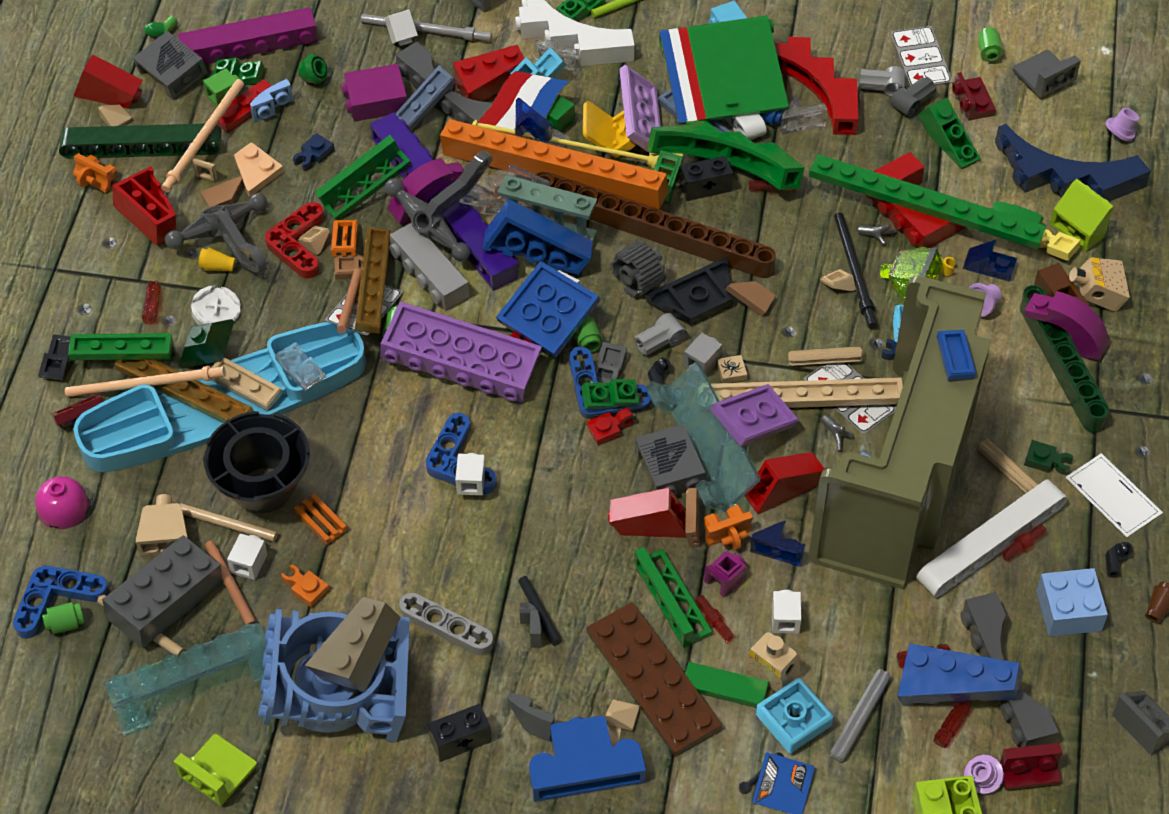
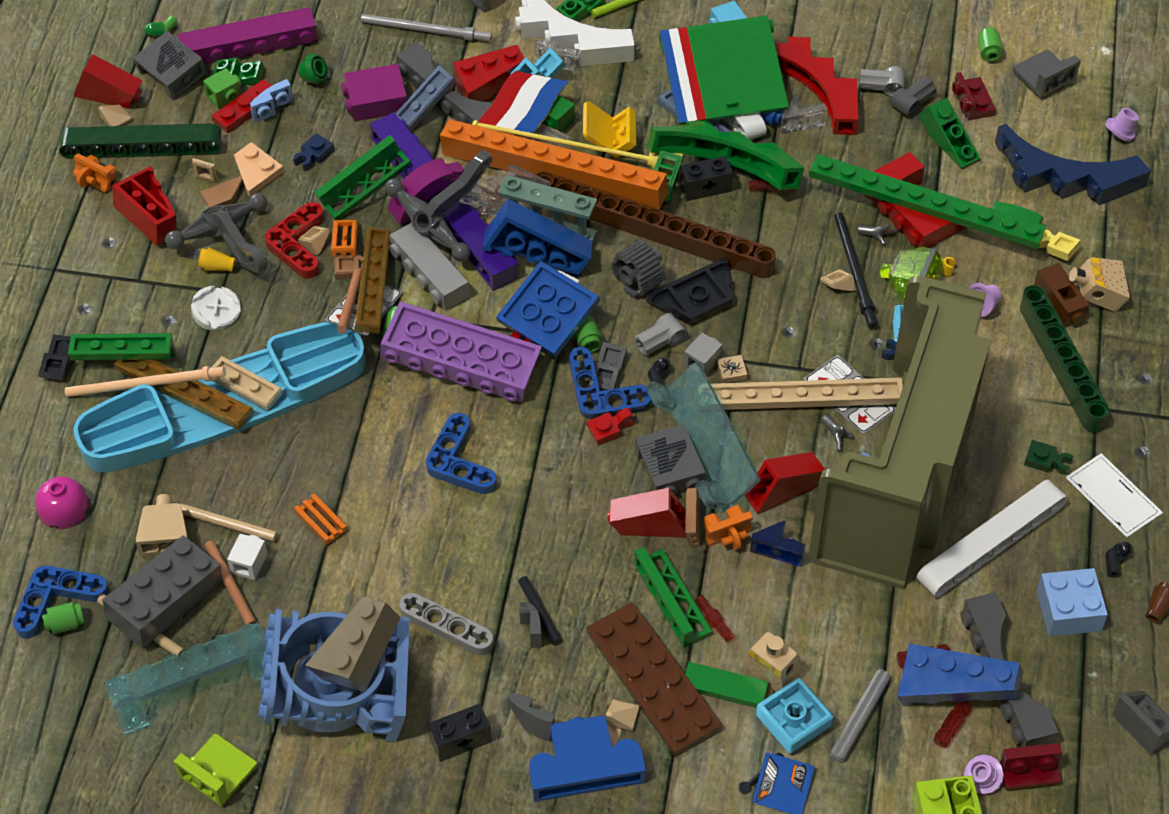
dark red plate [51,394,104,427] -> none
clear red axle [142,281,161,324] -> none
light nougat bar [161,79,244,192] -> none
dark green slope [179,319,234,368] -> none
black cone [203,411,310,513] -> none
clear slope [275,342,326,391] -> none
orange plate [282,565,330,608] -> none
white brick [384,9,418,46] -> none
white brick [455,453,485,495] -> none
clear blue slope [515,98,553,143] -> none
green slope [581,379,639,410] -> none
lavender tile [620,65,661,153] -> none
magenta window [704,550,746,597] -> none
medium lavender tile [710,384,799,447] -> none
medium nougat tile [725,281,776,316] -> none
white brick [772,590,801,634] -> none
tan axle [788,347,863,366] -> none
sticker [890,26,953,86] -> none
blue tile [936,330,976,381] -> none
clear blue slope [963,240,1017,282] -> none
tan axle [978,439,1038,493] -> none
clear red bar [1001,524,1046,561] -> none
magenta arch [1024,291,1109,360] -> none
lime slope [1050,179,1114,252] -> none

